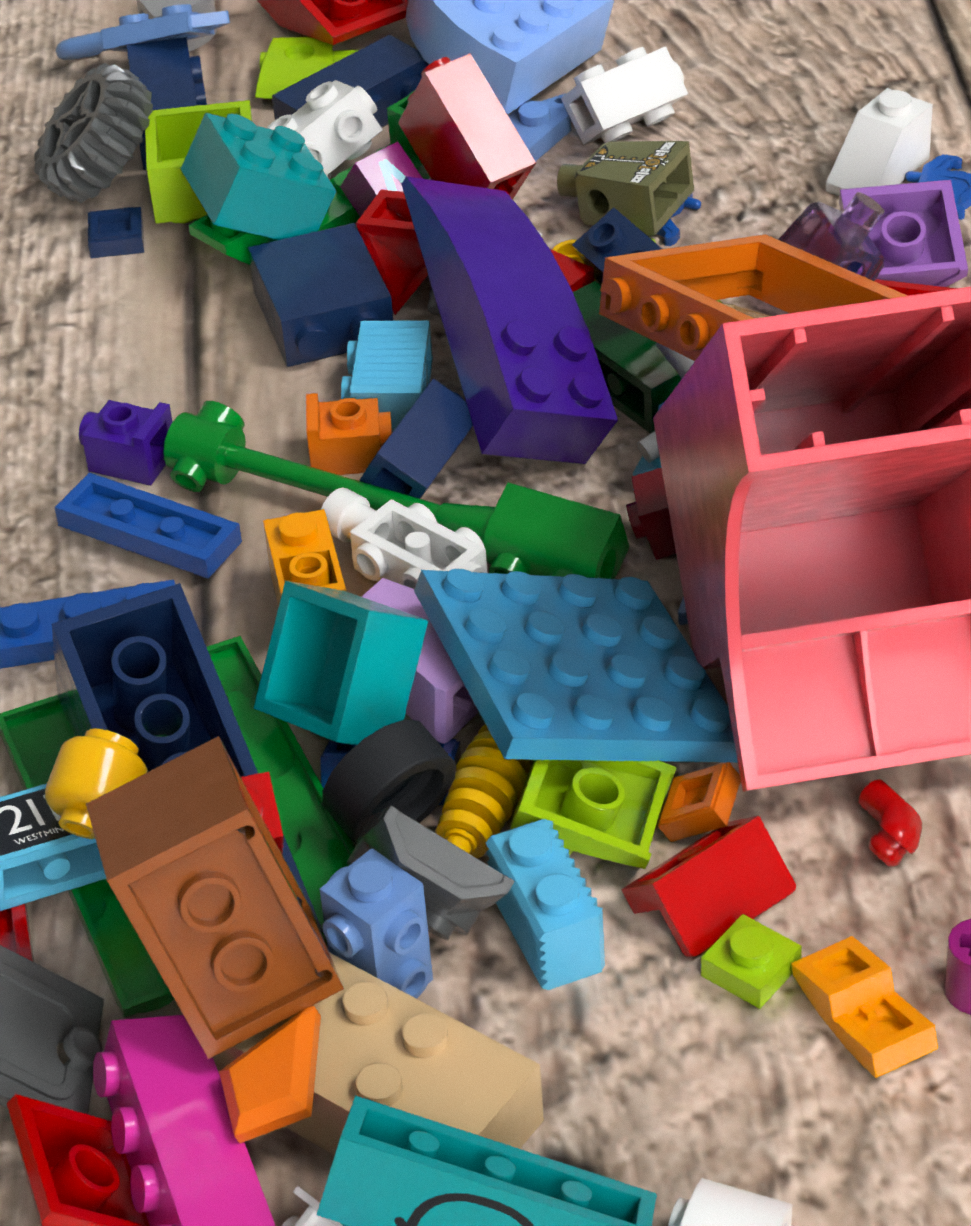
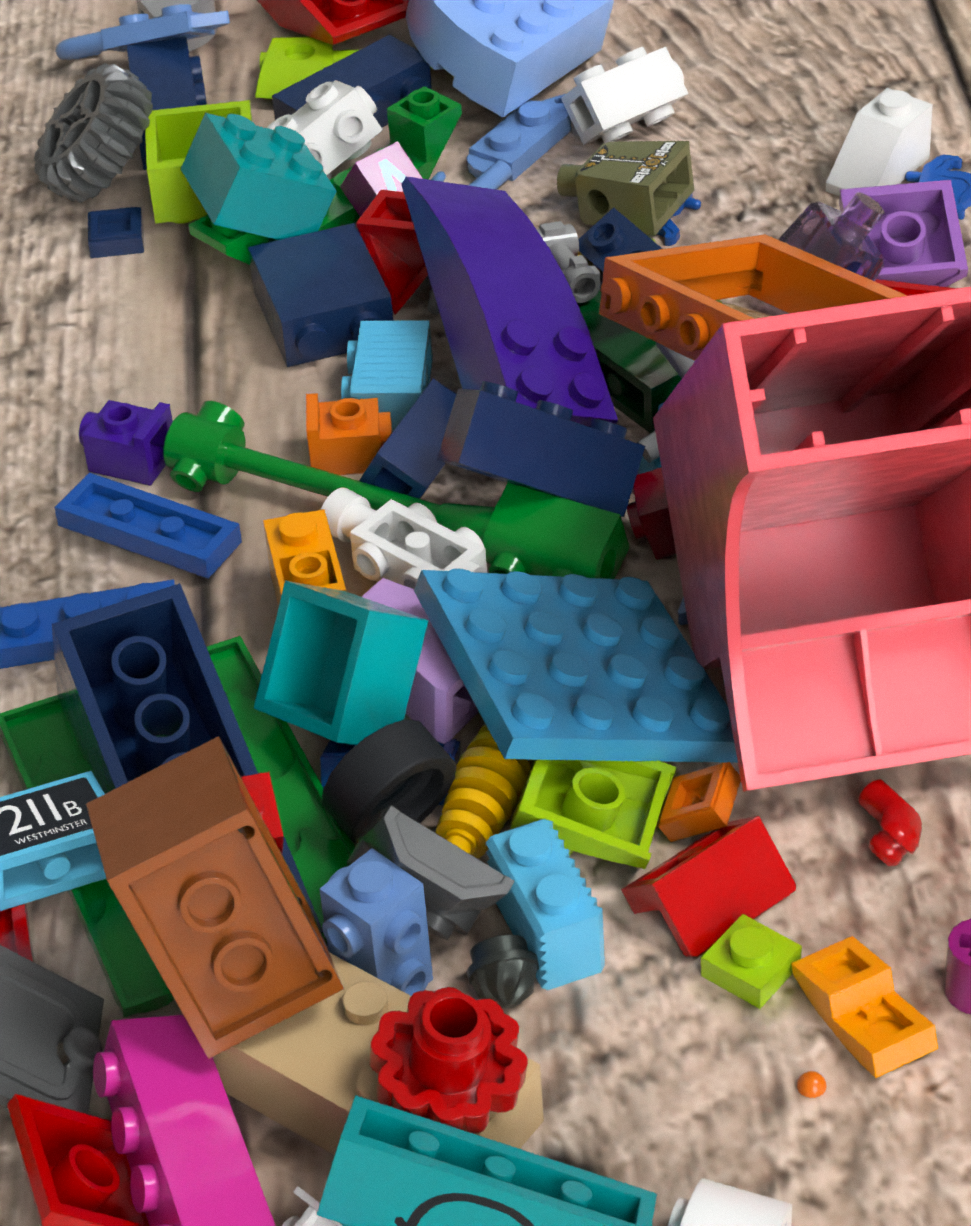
yellow head [45,729,148,839] -> none
orange piece [219,1005,321,1143] -> none
brick [398,53,536,199] -> none
none -> red plant [369,987,528,1134]
none -> dark blue brick [437,381,645,517]
none -> pearl dark grey plate [467,935,539,1009]
none -> light grey bar [536,221,600,303]
none -> orange piece [797,1071,827,1098]

